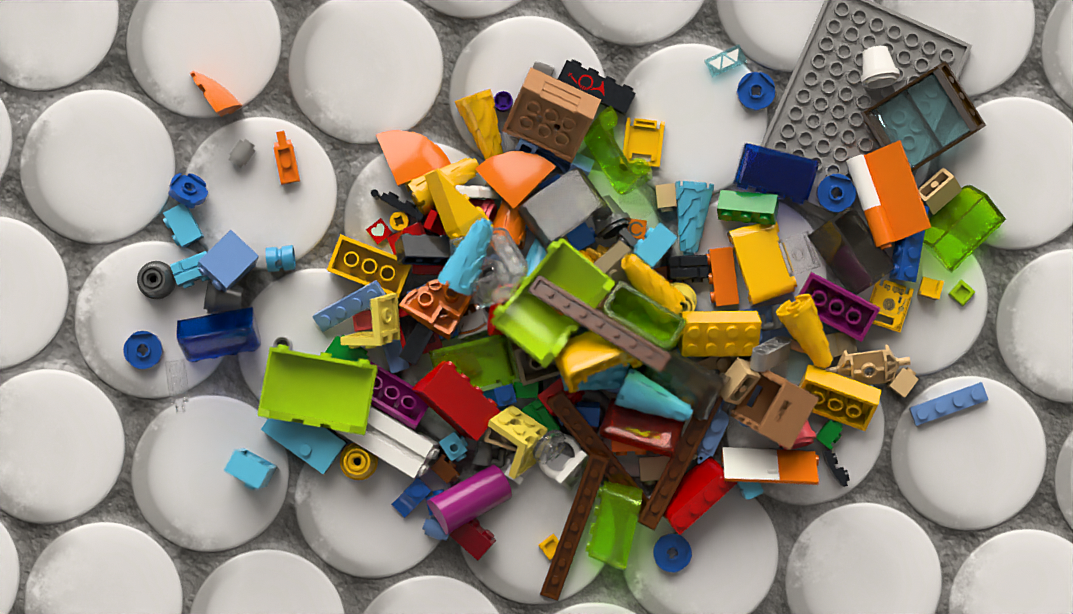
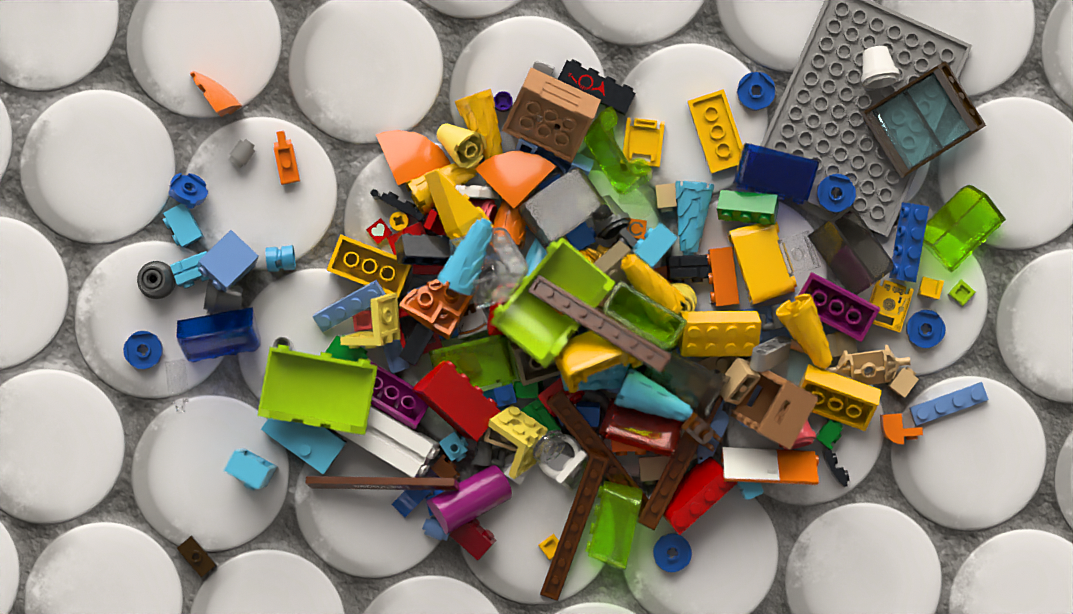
yellow piece [340,442,378,480] -> none
clear light blue tile [704,44,747,78] -> none
orange door [846,140,931,250] -> none
tan brick [918,168,962,215] -> none
none -> dark brown plate [177,535,217,577]
none -> reddish brown tile [305,476,460,491]
none -> light yellow cone [437,124,487,168]
none -> reddish brown hinge [681,412,723,452]
none -> yellow plate [687,89,748,174]
none -> orange brick [880,413,923,444]
none -> blue plate [906,310,946,348]

